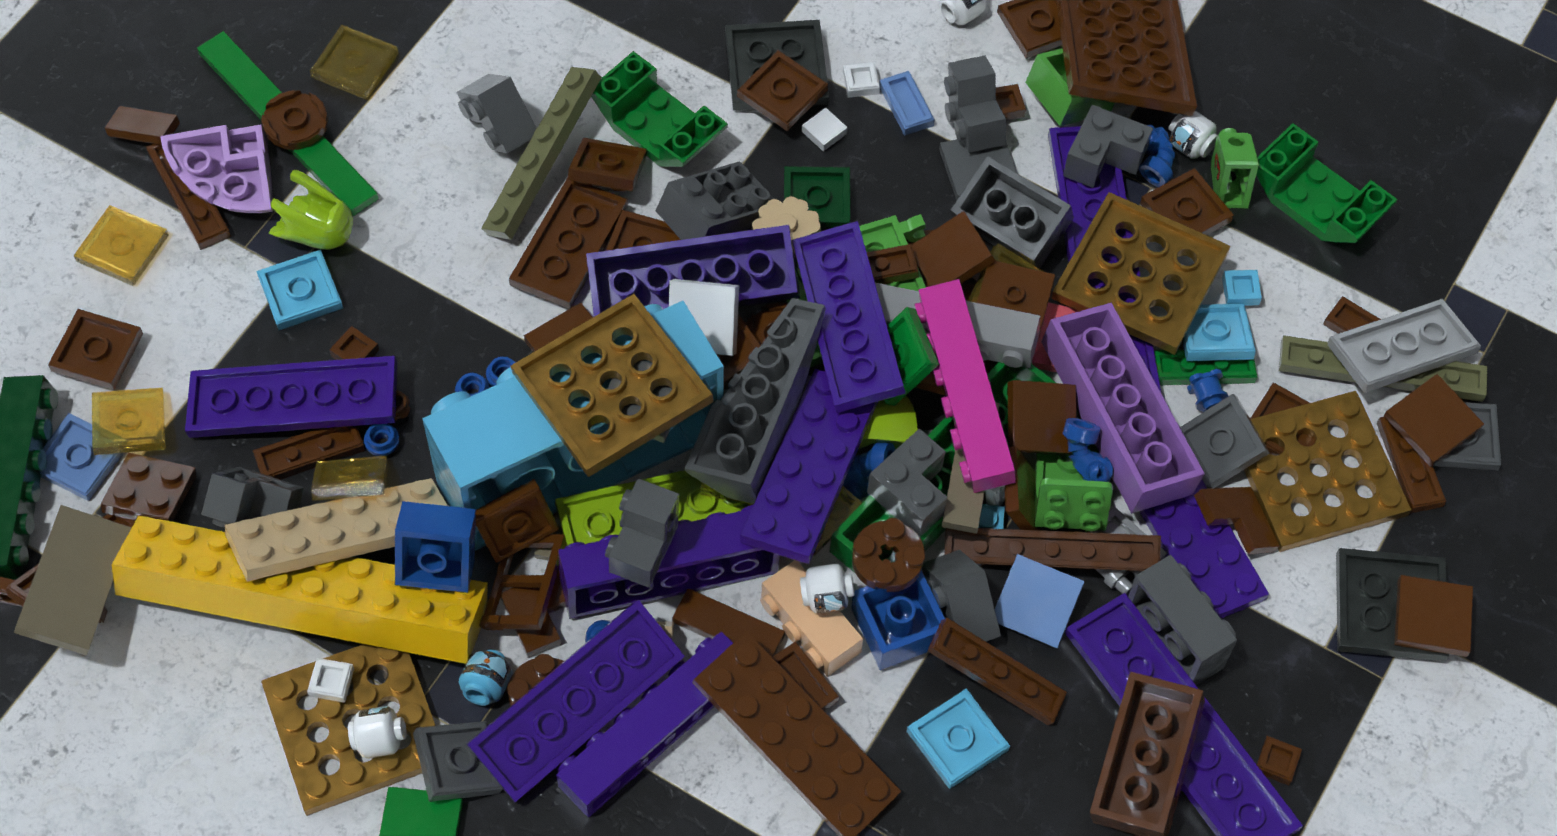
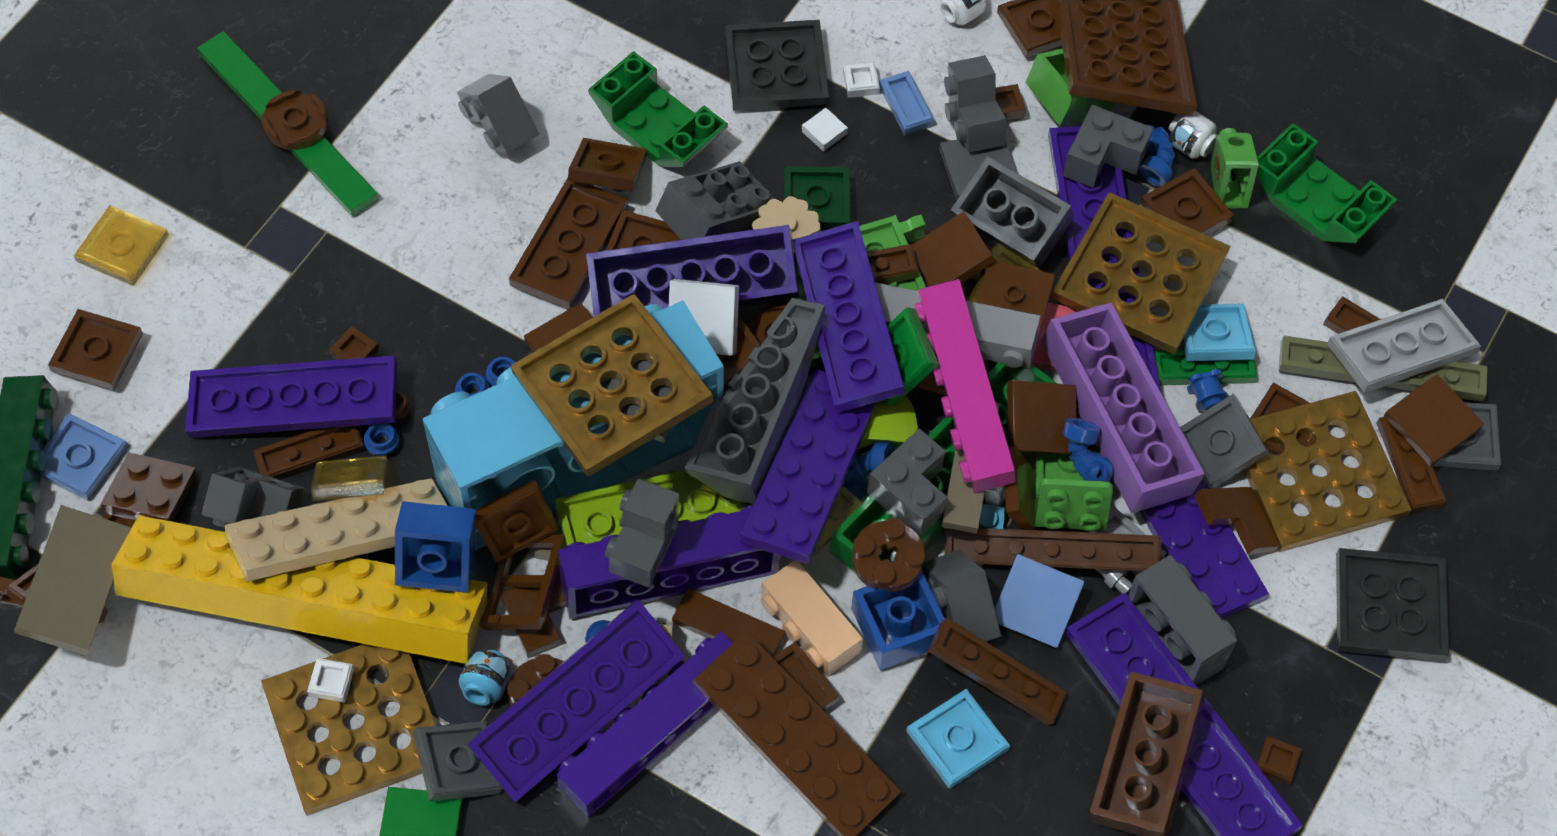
clear yellow tile [92,387,166,455] -> none
reddish brown tile [105,106,180,145] -> none
reddish brown tile [146,144,231,250] -> none
lavender brick [160,125,273,213] -> none
medium azure tile [256,249,343,330] -> none
lime hair [269,170,353,250] -> none
clear yellow tile [310,25,399,100] -> none
white head [348,706,406,758] -> none
olive plate [481,67,602,240] -> none
reddish brown tile [737,50,828,131] -> none
white head [800,564,855,613] -> none
medium azure plate [1222,270,1262,306] -> none
reddish brown tile [1394,575,1473,657] -> none

